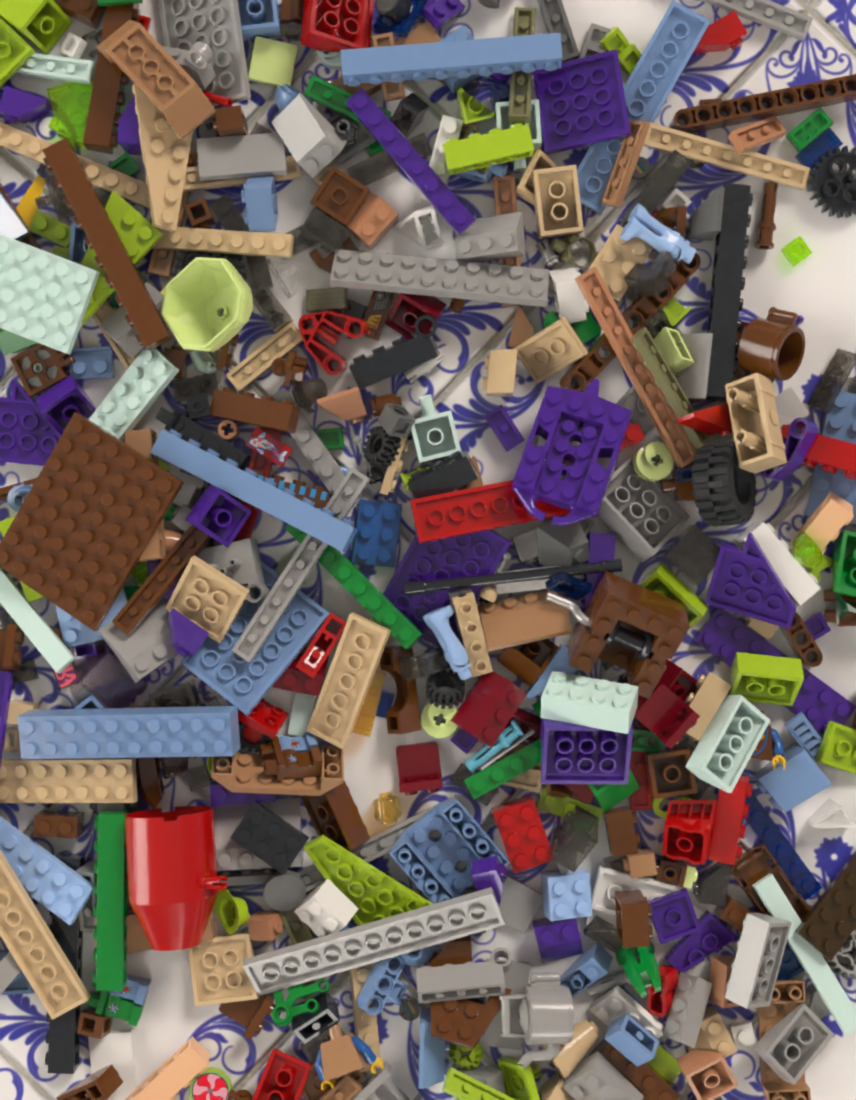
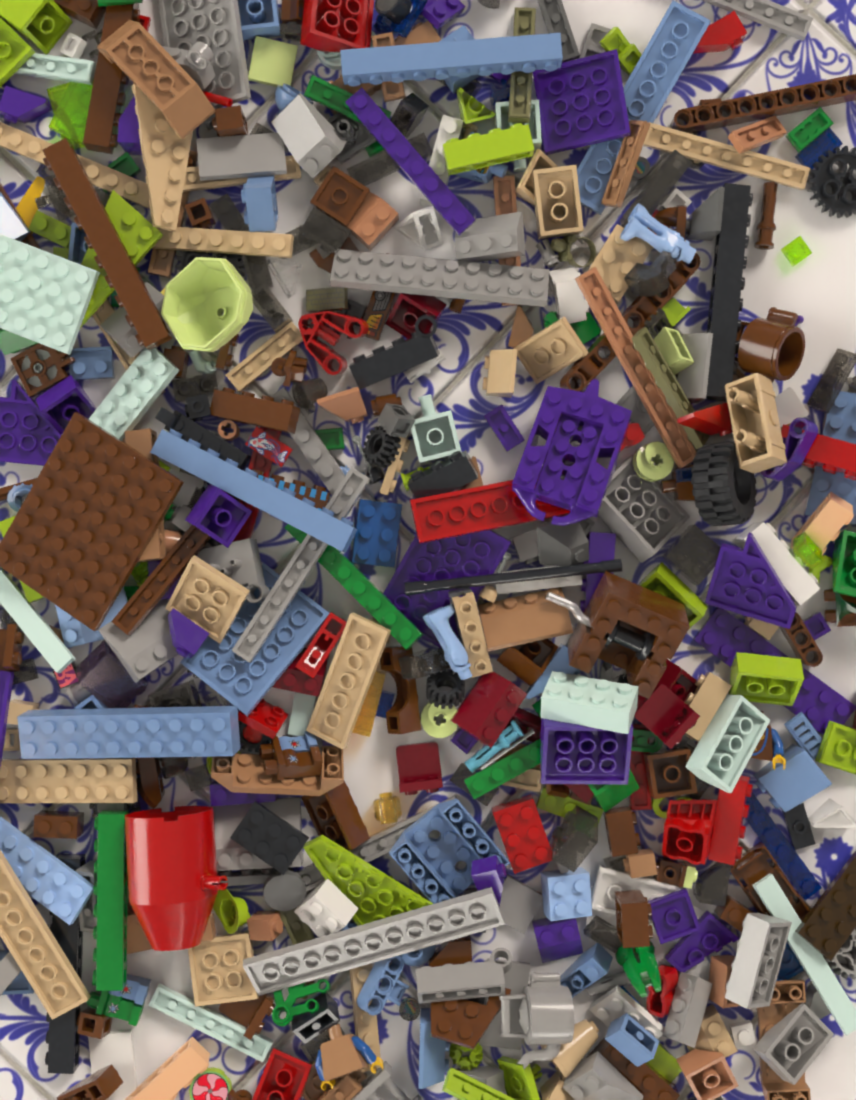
dark purple piece [73,641,99,660] -> none
clear blue tile [545,571,593,601] -> none
none -> light aqua plate [149,983,273,1062]
none -> black plate [782,803,815,850]

